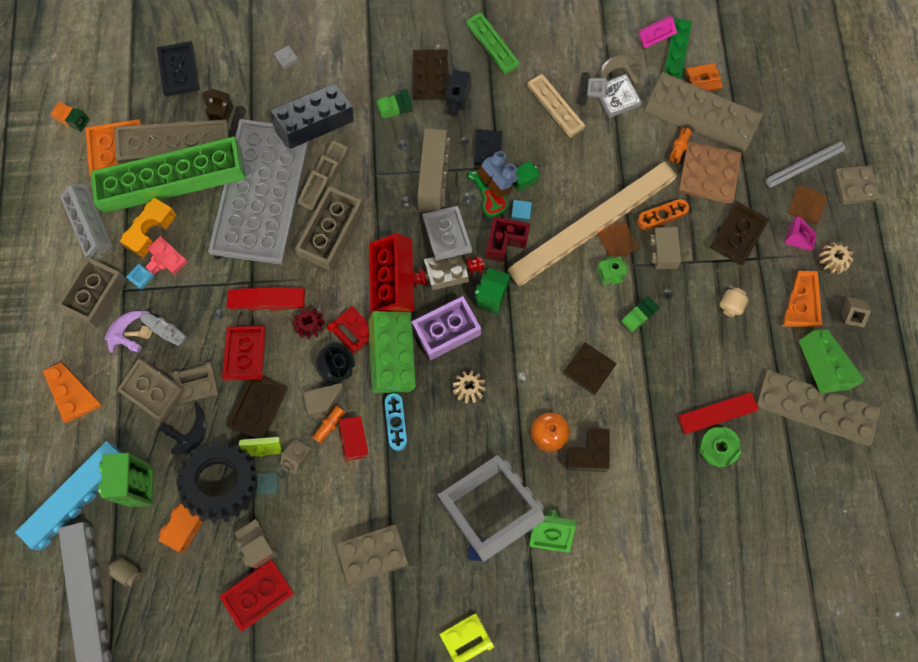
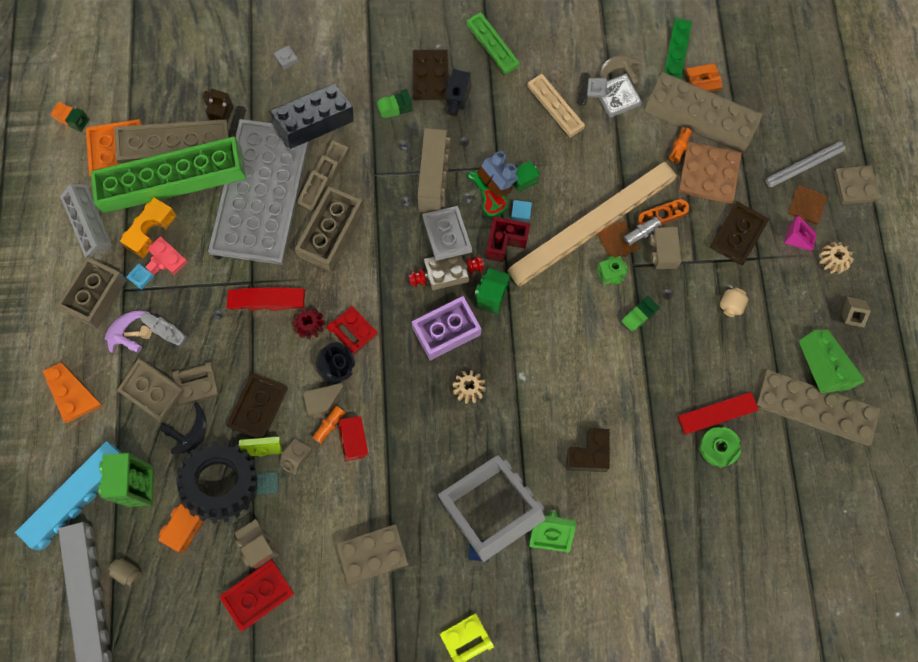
black plate [157,41,200,97] -> none
red tile [222,326,266,381] -> none
bright green brick [368,311,416,393] -> none
red brick [369,233,414,315] -> none
medium azure beam [385,393,407,451] -> none
black plate [474,129,502,165] -> none
orange cylinder [530,412,570,452] -> none
dark brown plate [563,342,617,396] -> none
dark pink tile [638,15,677,48] -> none
orange wing [782,271,822,327] -> none
none -> light grey pin [623,216,662,246]

